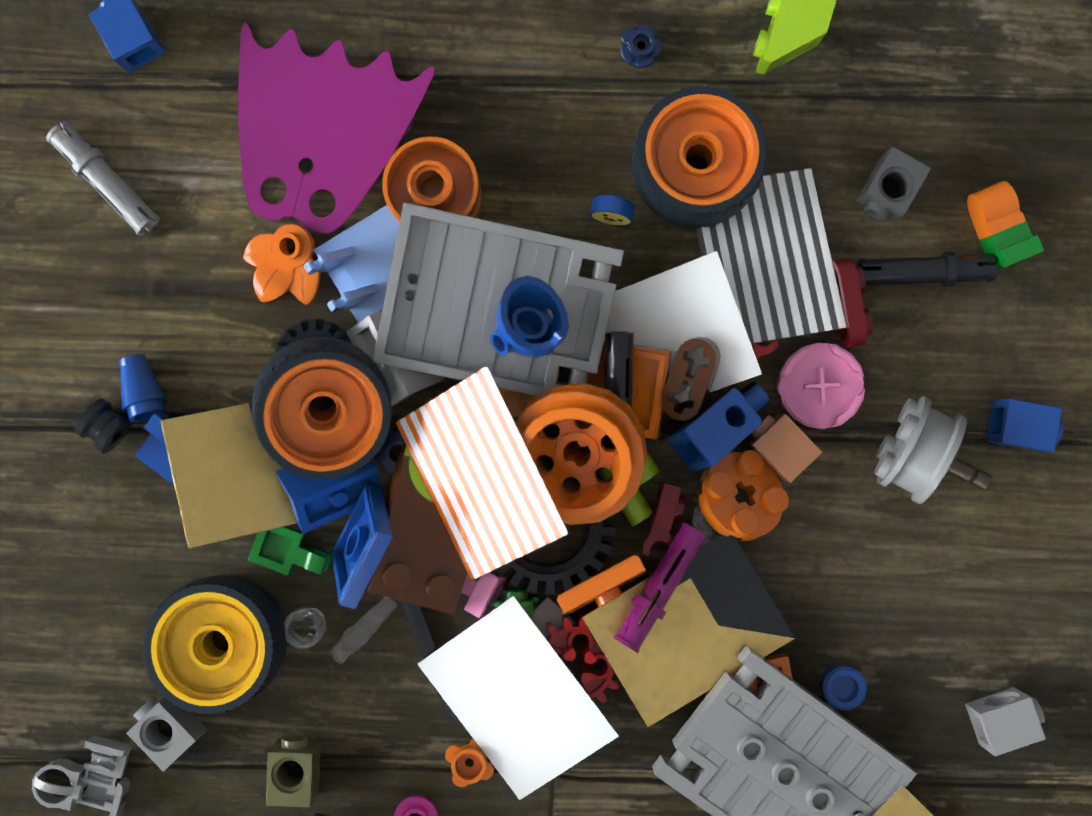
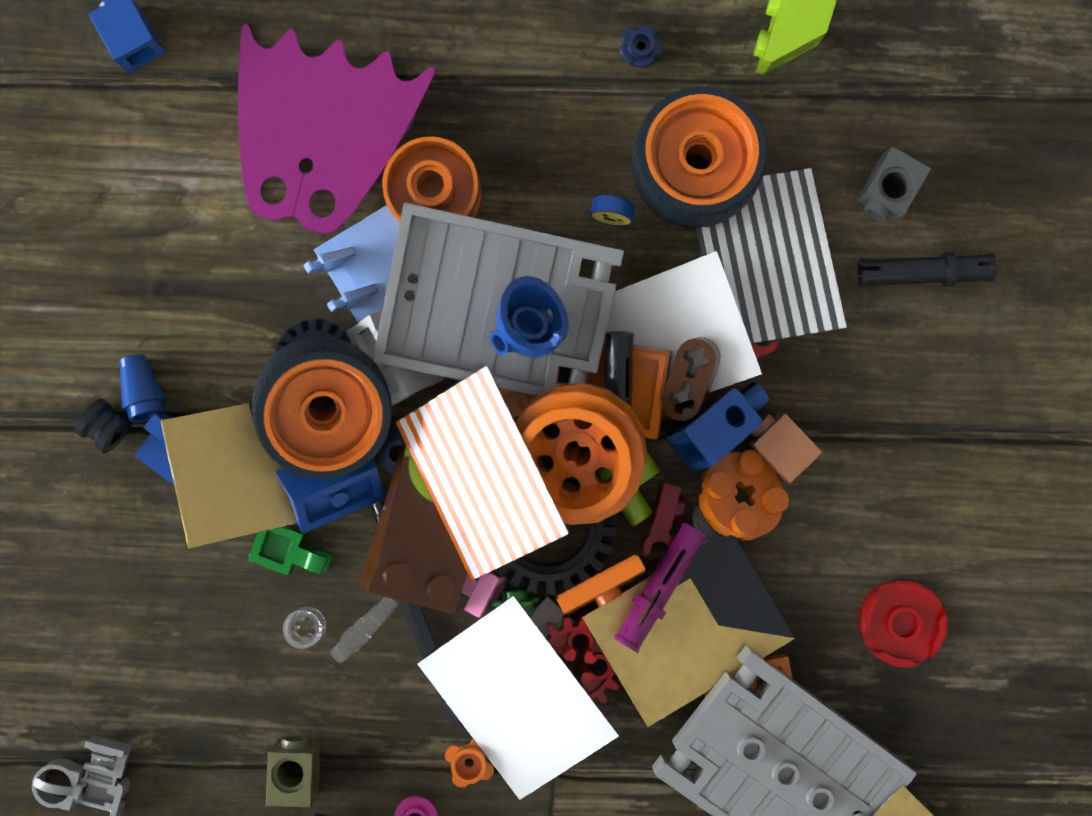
light grey pin [46,121,160,236] -> none
light grey brick [126,696,208,772] -> none
yellow wheel [143,575,287,715] -> none
orange plate [243,224,321,305] -> none
blue tile [331,483,393,609] -> none
bright pink tile [776,343,865,429] -> none
blue tile [820,664,867,710] -> none
dark red plate [832,258,873,348] -> none
light grey wheel [874,396,992,504] -> none
light grey brick [965,687,1046,757] -> none
leg [967,181,1044,270] -> none
blue brick [986,399,1064,452] -> none
none -> red tile [858,579,948,667]

